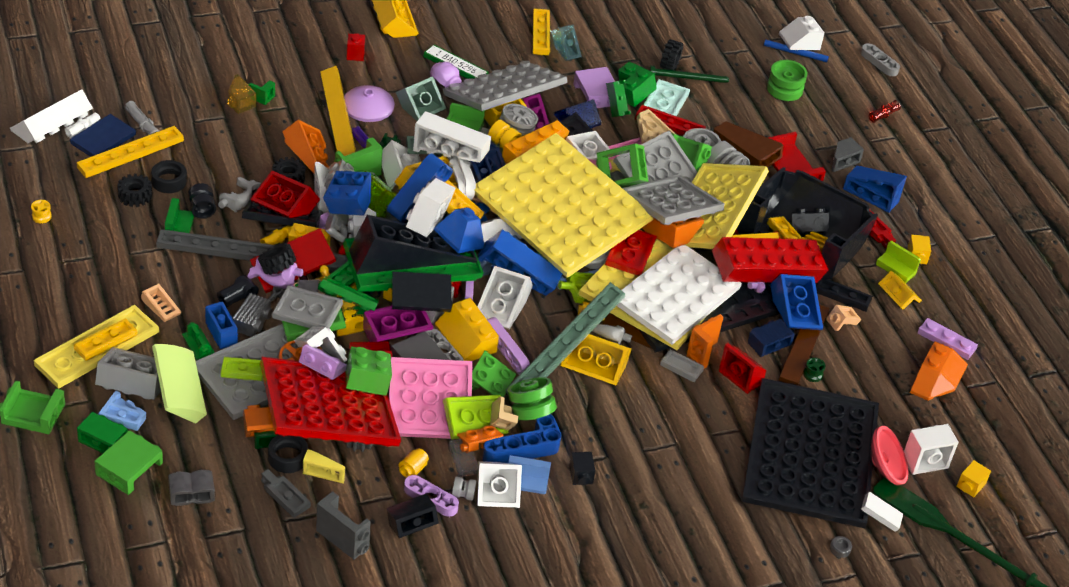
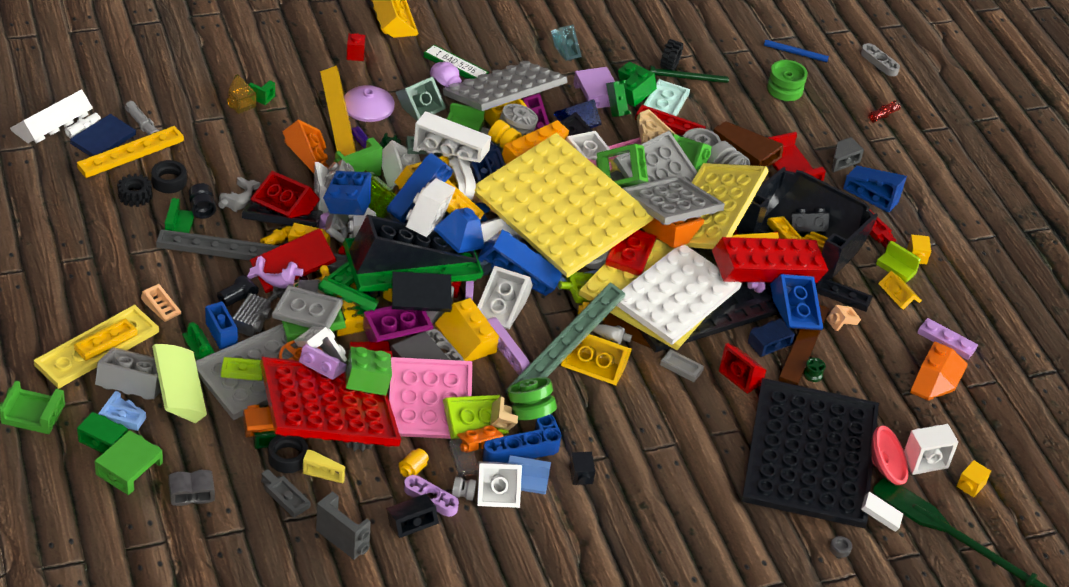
yellow wheel [31,200,52,223] -> none
black tyre [258,243,296,275] -> none
black tyre [272,157,305,184] -> none
bright green hinge [472,351,516,397] -> none
yellow plate [533,9,550,55] -> none
orange bracket [686,314,723,369] -> none
white slope [779,16,824,50] -> none

